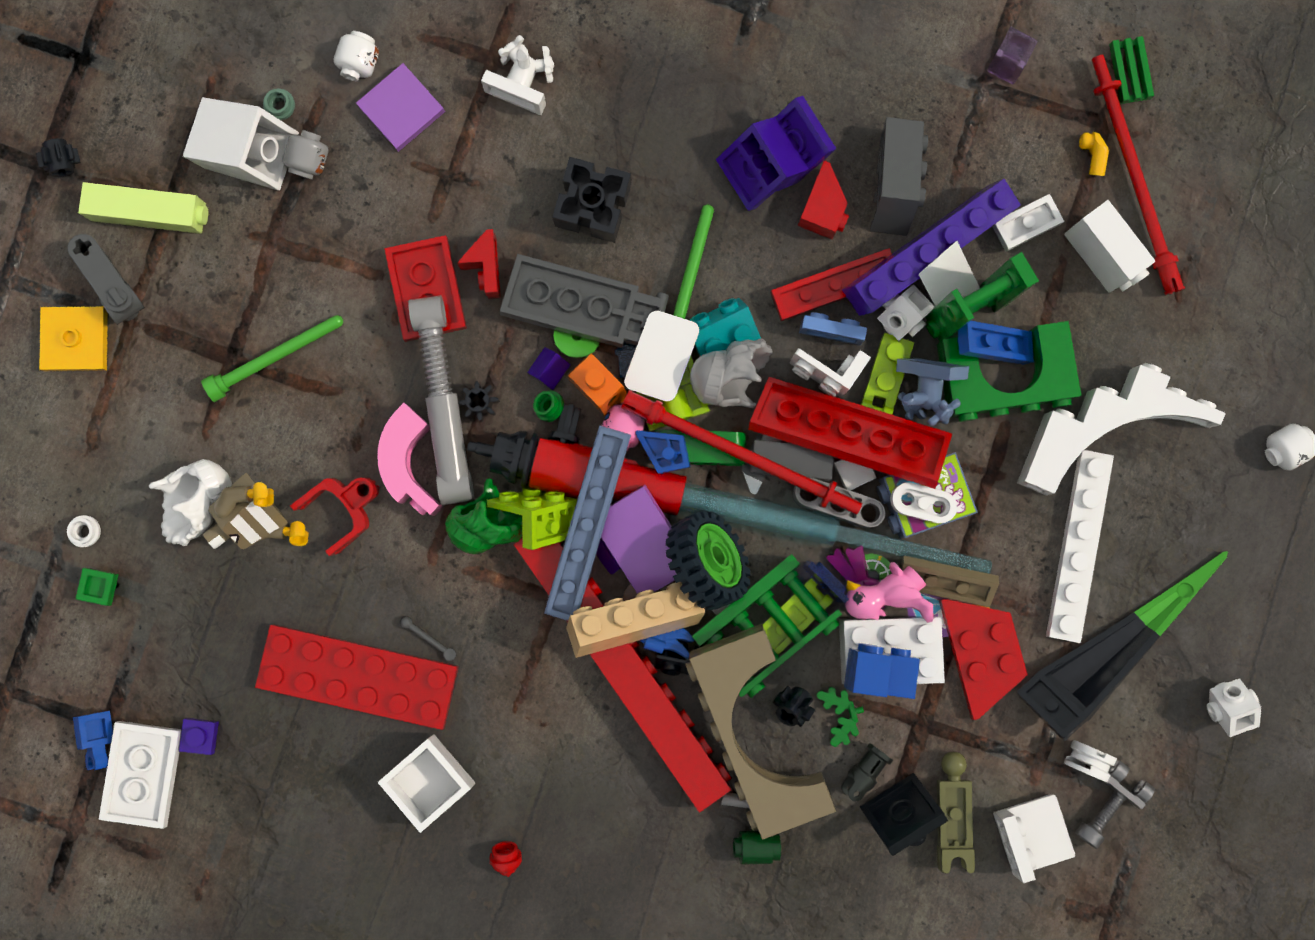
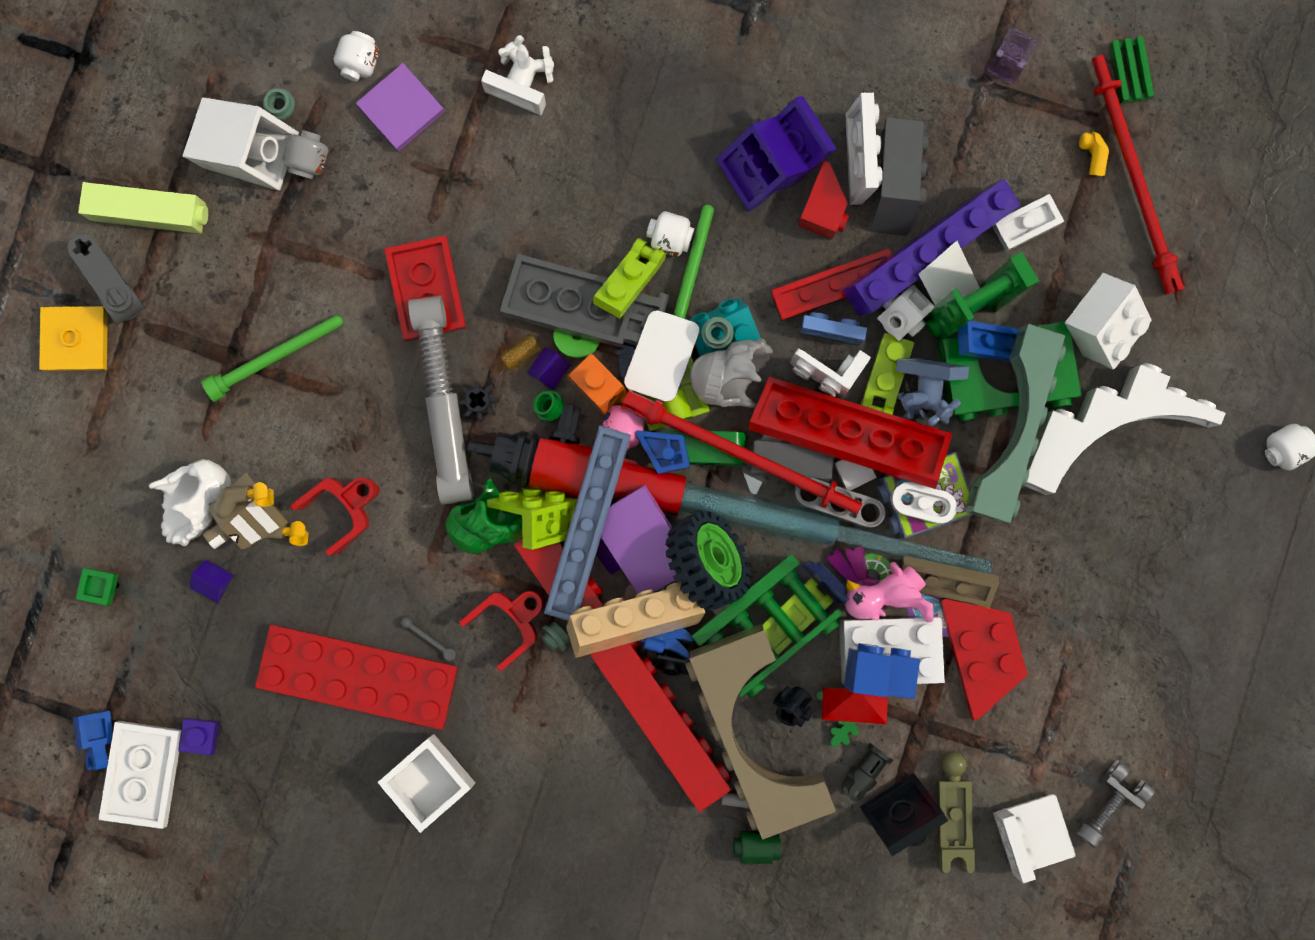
black gear [36,138,81,177] -> none
white plate [67,515,101,547] -> none
bright pink arch [377,403,443,516] -> none
red slope [457,229,501,299] -> none
red plate [489,841,522,877] -> none
black brick [552,157,632,243] -> none
black plate [1017,551,1228,742] -> none
white plate [1046,450,1114,643] -> none
white brick [1064,200,1156,293] -> none
white wheel [1064,740,1117,783] -> none
white brick [1207,678,1261,737] -> none
none -> dark purple slope [190,560,234,603]
none -> red piece [459,590,545,672]
none -> clear yellow pin [499,333,542,371]
none -> sand green plate [541,622,570,652]
none -> lime plate [593,238,667,319]
none -> white head [646,211,694,257]
none -> sand green plate [701,317,734,349]
none -> red slope [821,687,888,724]
none -> white plate [845,93,882,205]
none -> sand green arch [964,324,1066,523]
none -> white piece [1065,273,1152,370]

